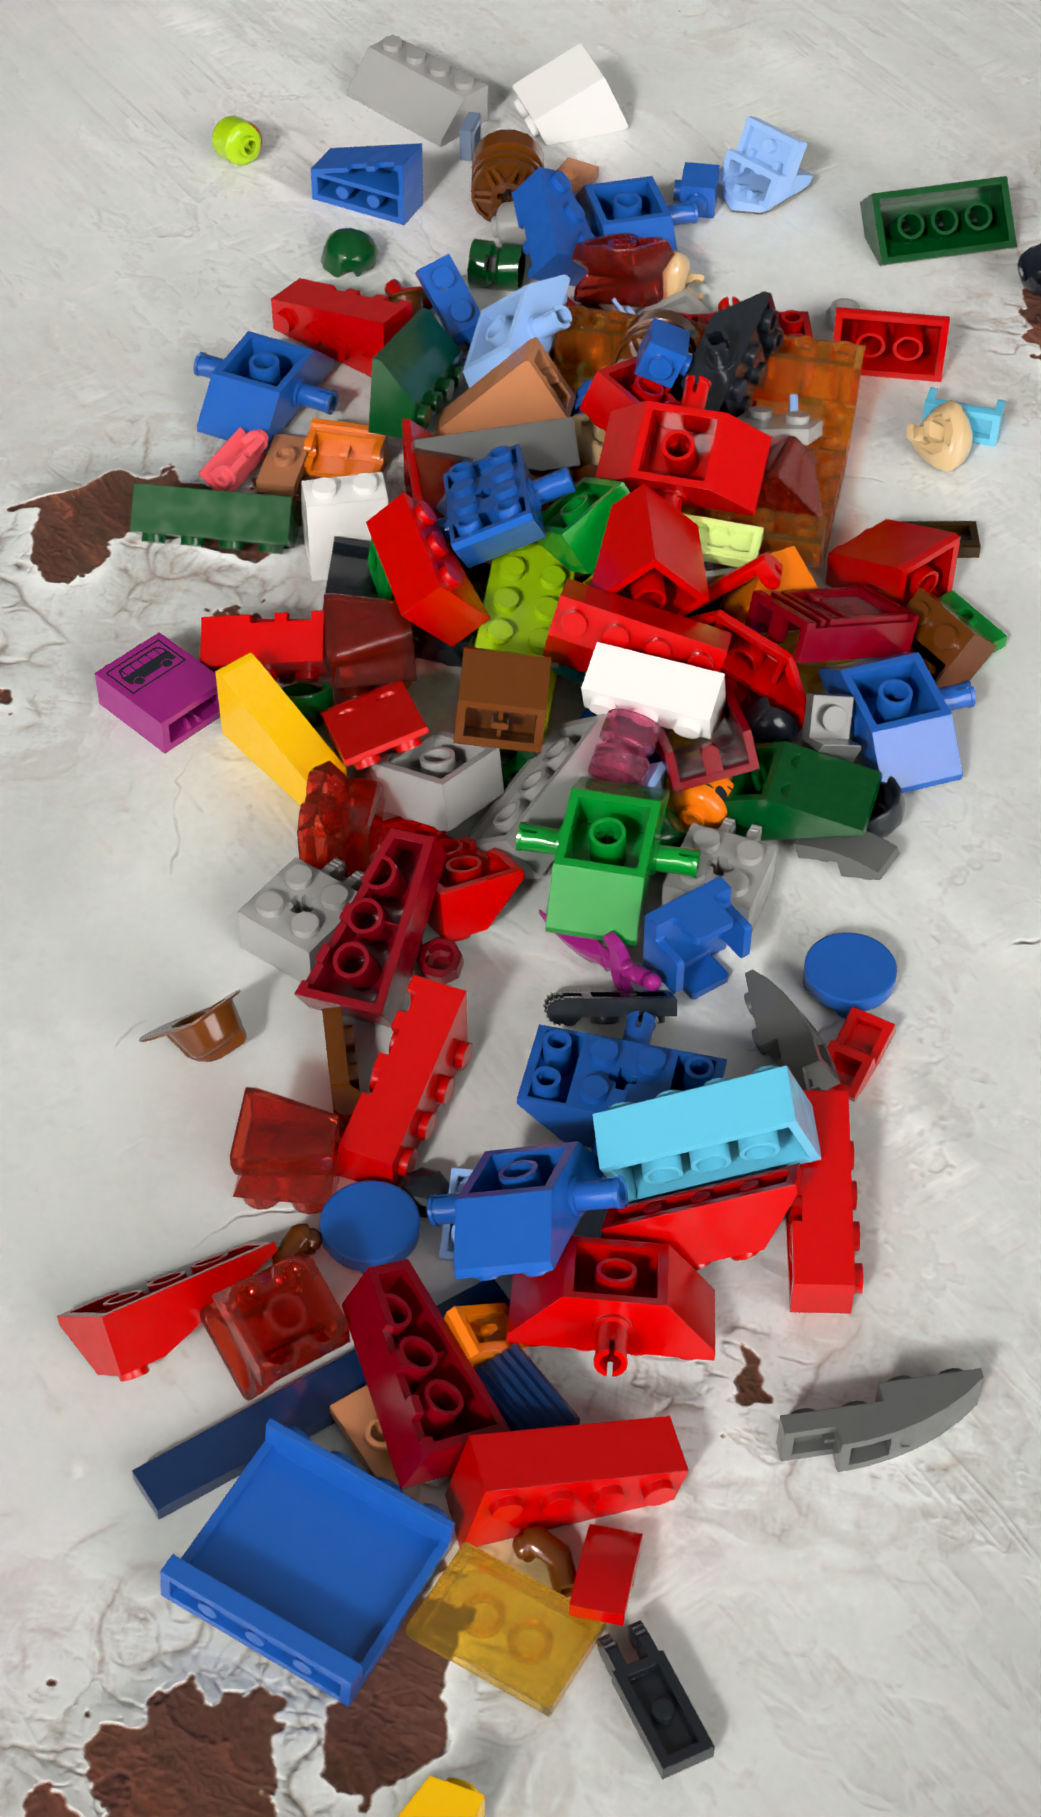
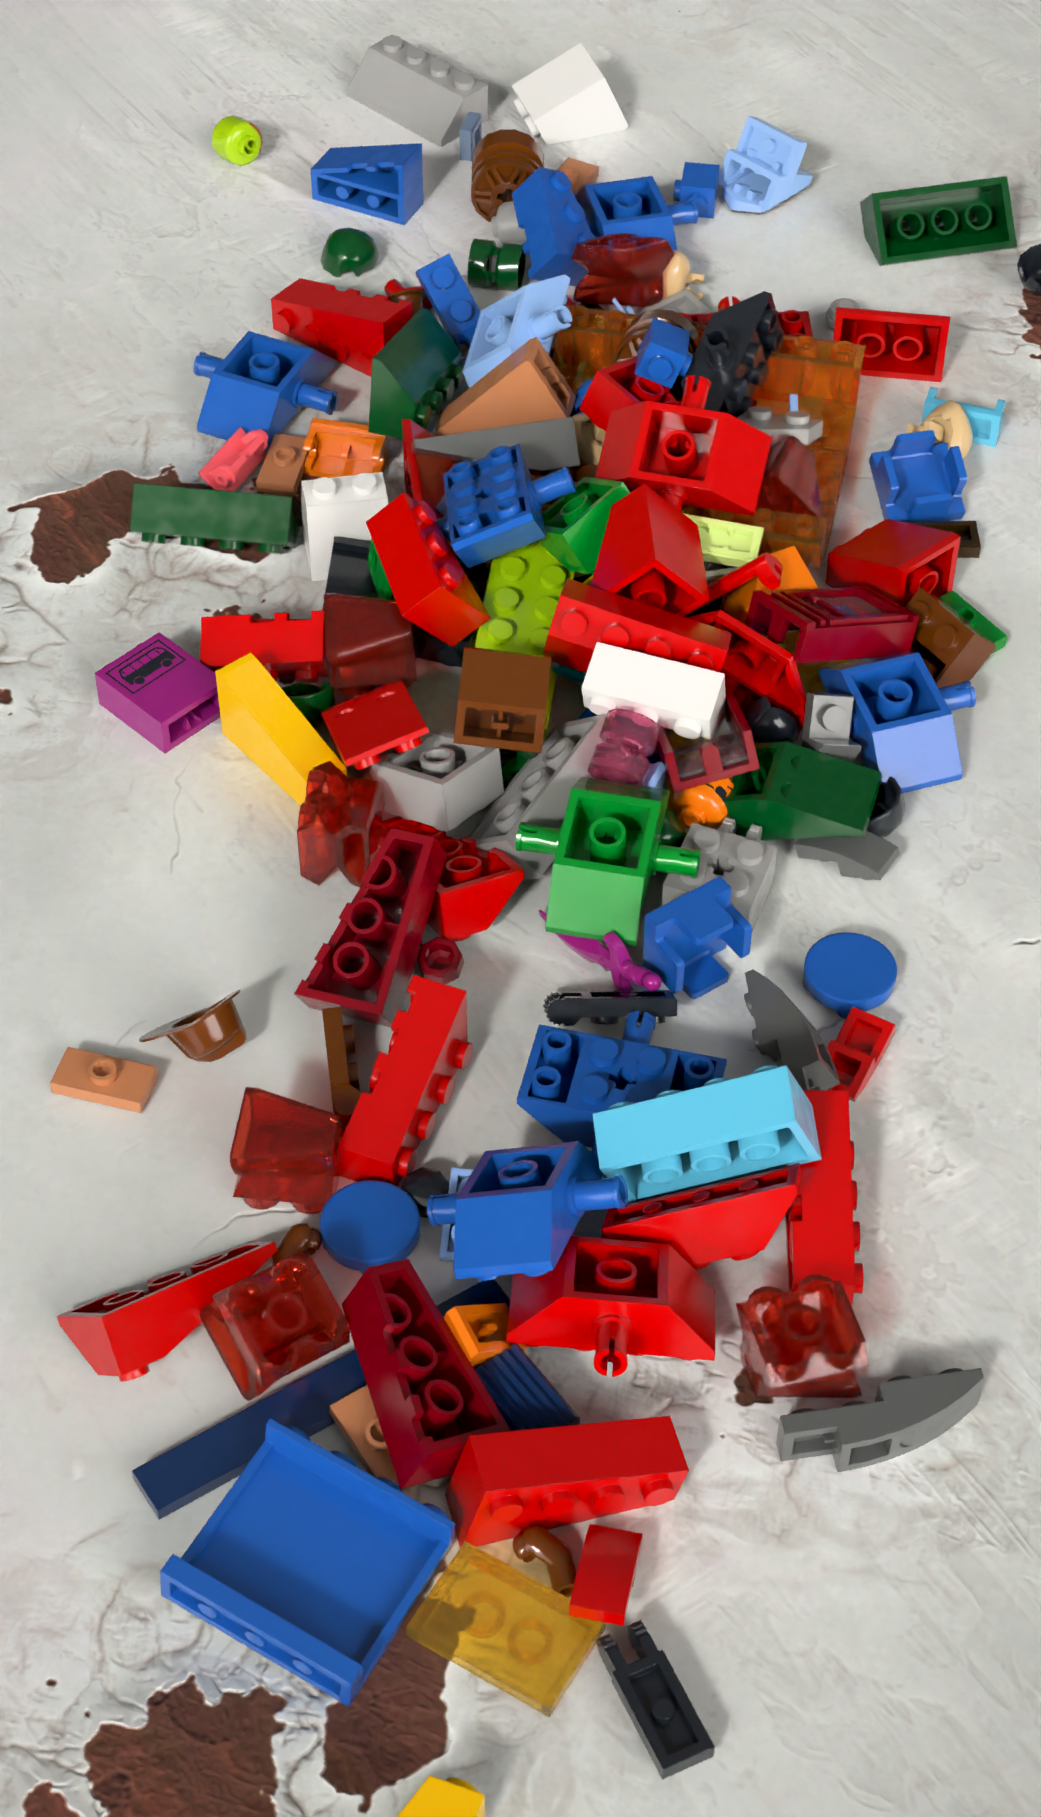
light grey hinge [237,857,364,982] -> none
none -> nougat plate [50,1047,158,1113]
none -> clear red piece [736,1275,869,1398]
none -> blue panel [869,430,968,521]

